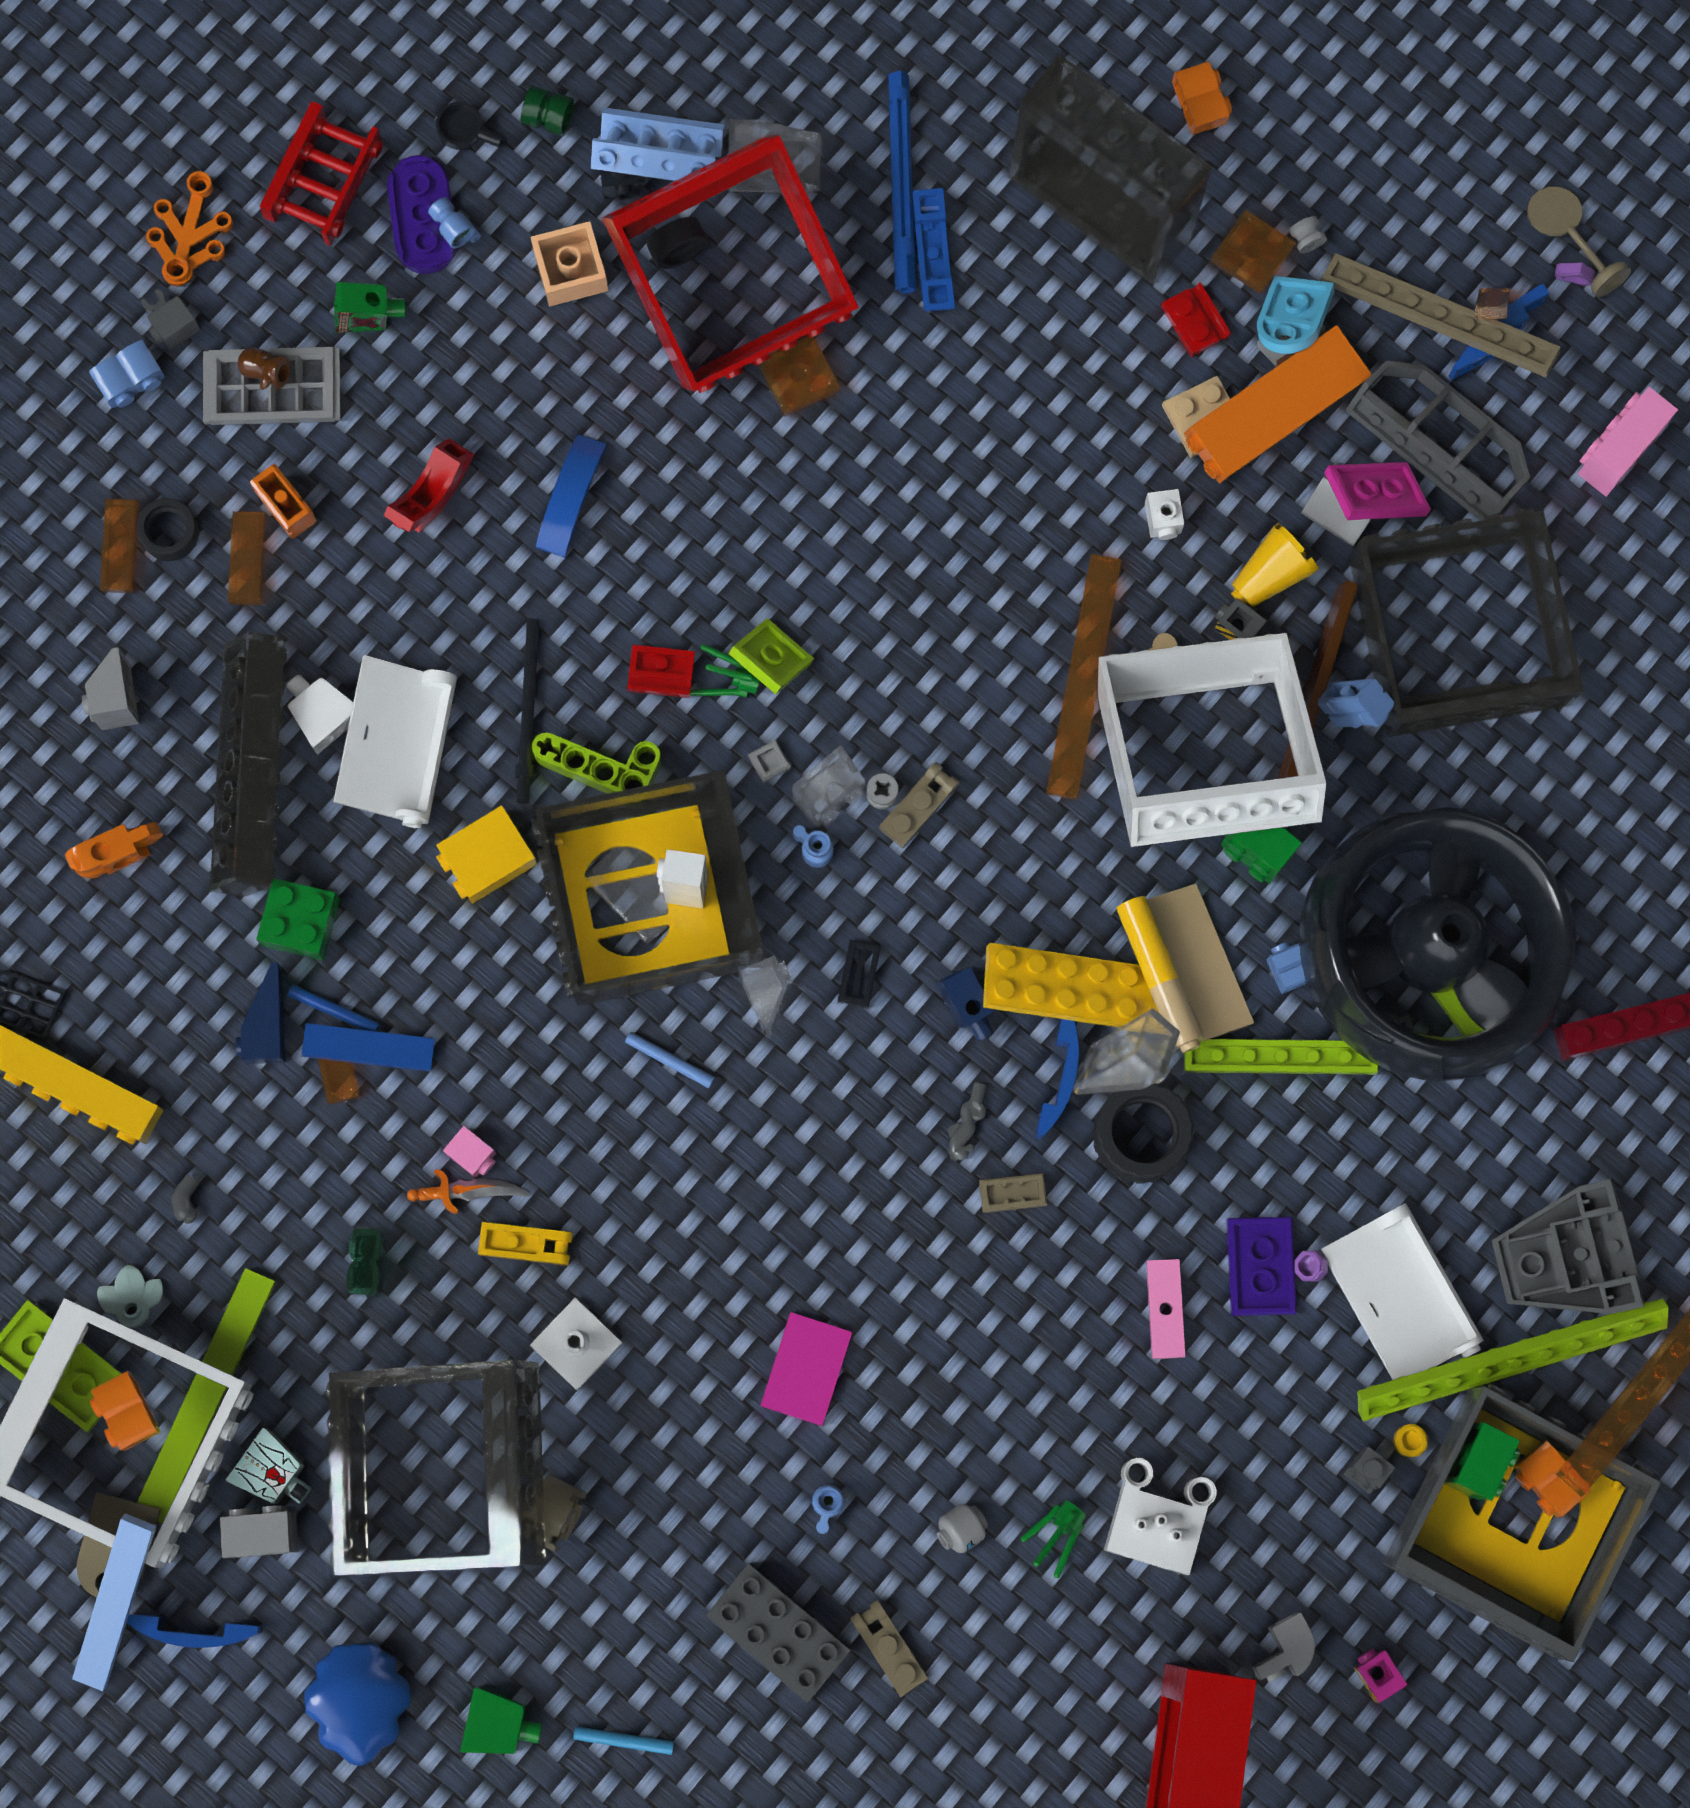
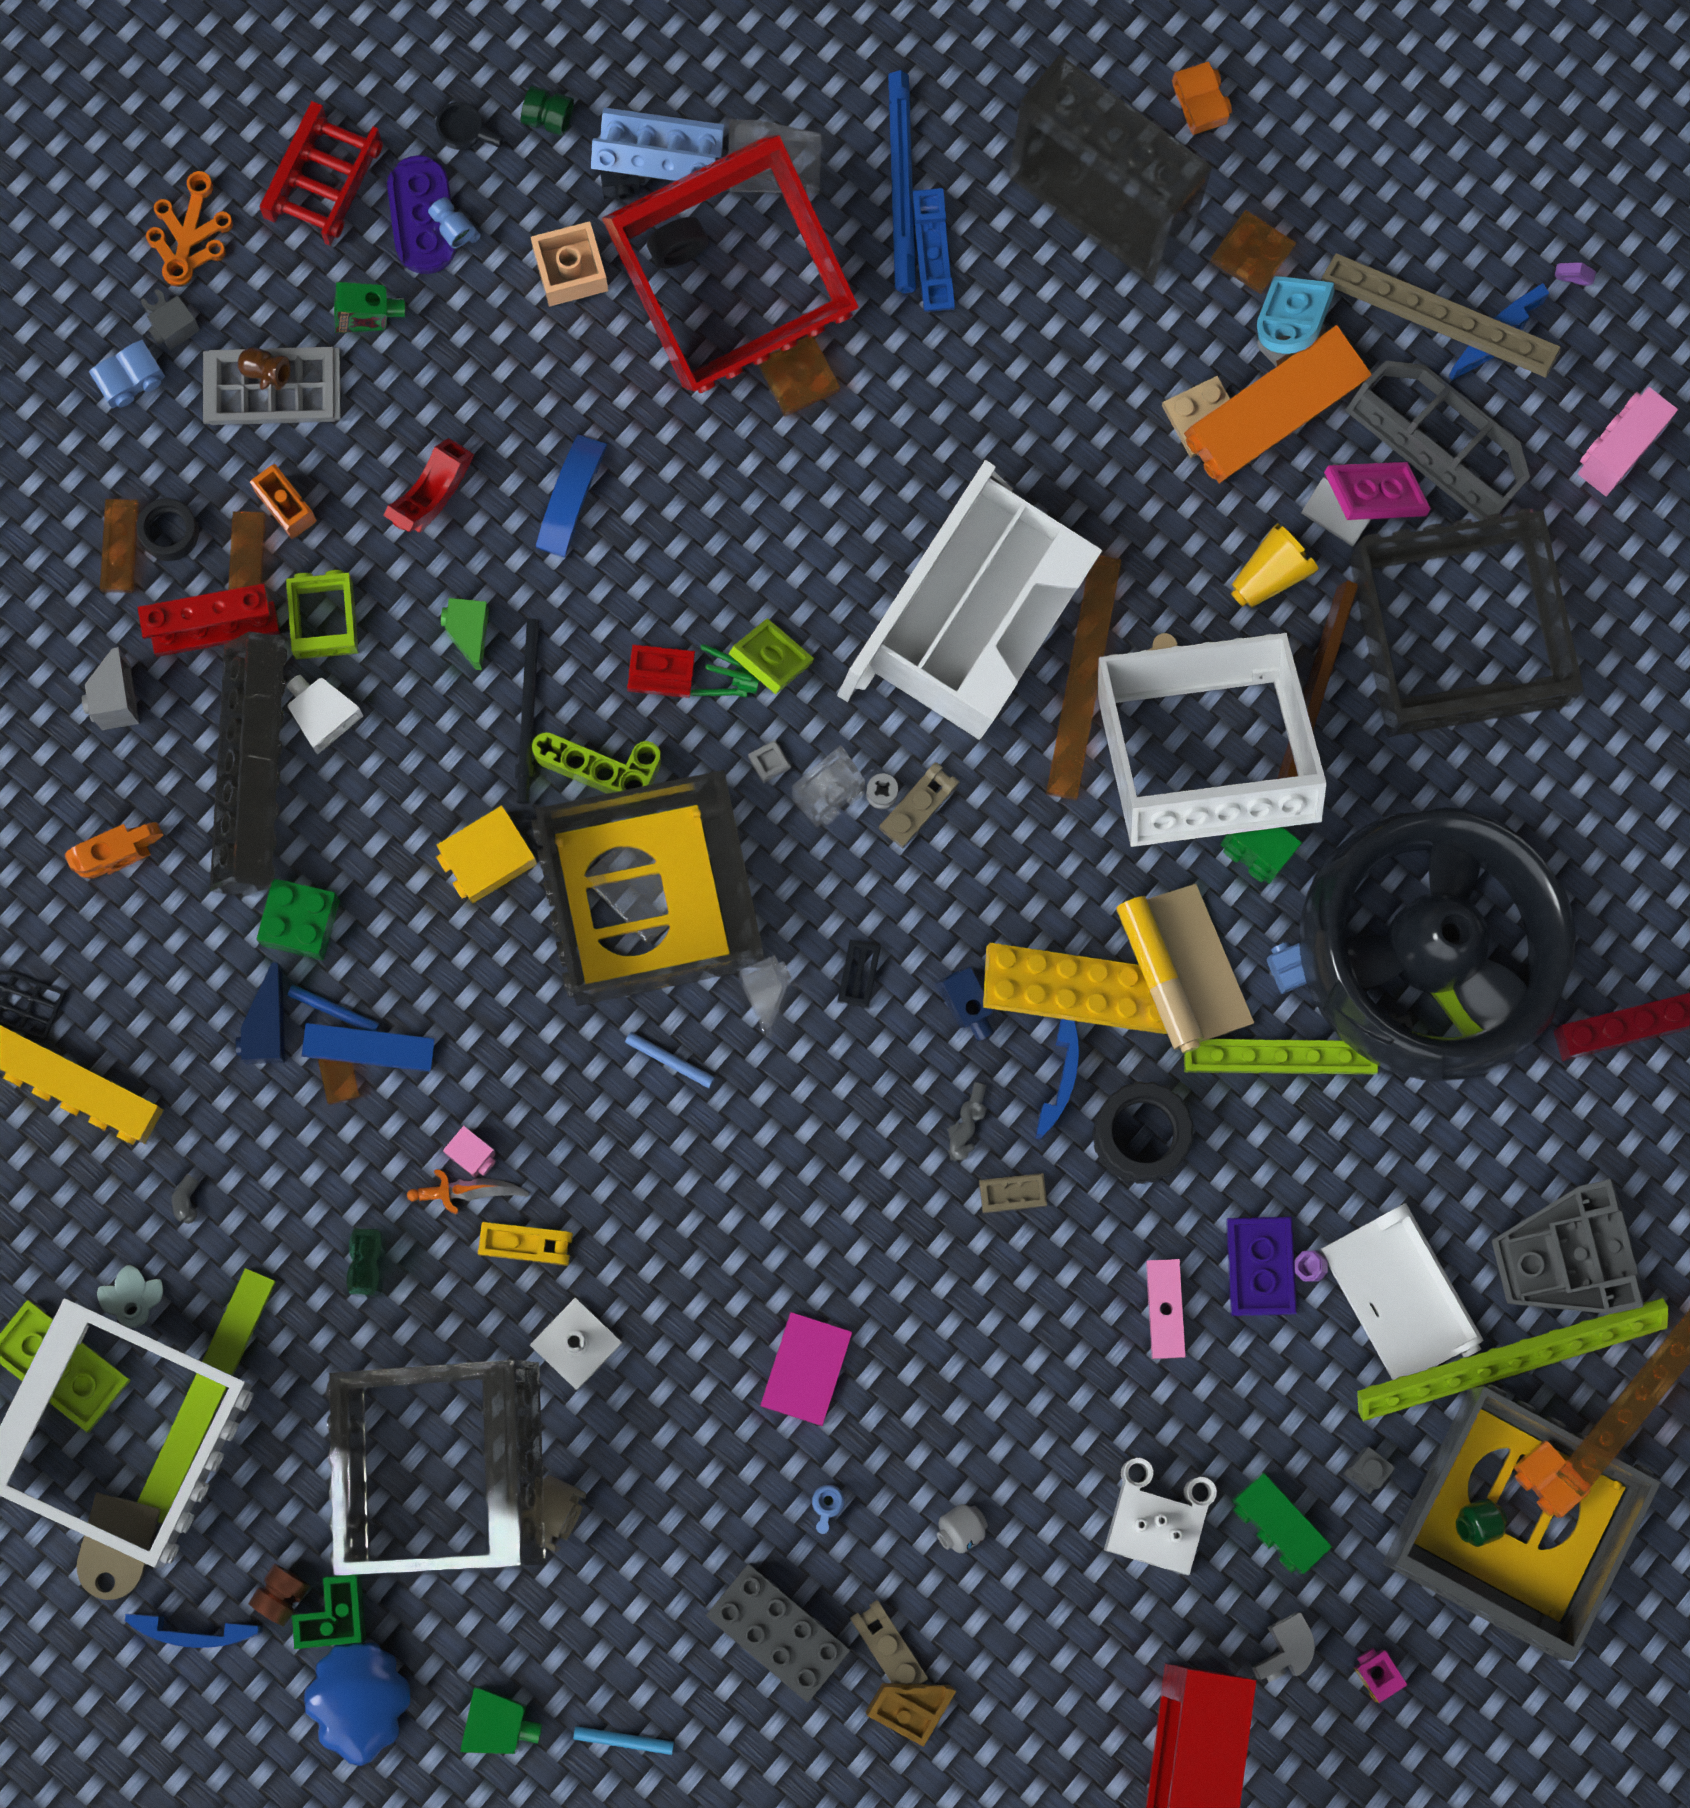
light blue tile [72,1513,156,1691] -> none
orange brick [89,1371,161,1451] -> none
light grey brick [220,1505,299,1558] -> none
light aqua torso [226,1428,311,1504] -> none
white door [333,655,457,828] -> none
white brick [657,849,708,909] -> none
medium blue piece [793,825,834,868] -> none
green plant [1020,1500,1086,1578] -> none
clear slope [1072,1008,1180,1095] -> none
white brick [1145,489,1184,540] -> none
red plate [1161,282,1231,358] -> none
dark grey brick [1215,598,1267,640] -> none
light grey wheel [1289,216,1327,253] -> none
medium blue brick [1318,679,1394,728] -> none
yellow tile [1393,1424,1428,1457] -> none
green brick [1444,1422,1520,1501] -> none
clear orange tile [1475,288,1511,319] -> none
dark tan piece [1527,187,1631,298] -> none
none -> red fence [137,583,280,657]
none -> copper wheel [248,1563,310,1627]
none -> lime window [286,570,359,660]
none -> green brick [292,1574,366,1649]
none -> bright green slope [441,598,489,670]
none -> white piece [837,460,1102,740]
none -> pearl gold wing [865,1683,956,1747]
none -> green brick [1231,1473,1332,1574]
none -> dark green head [1456,1499,1507,1547]

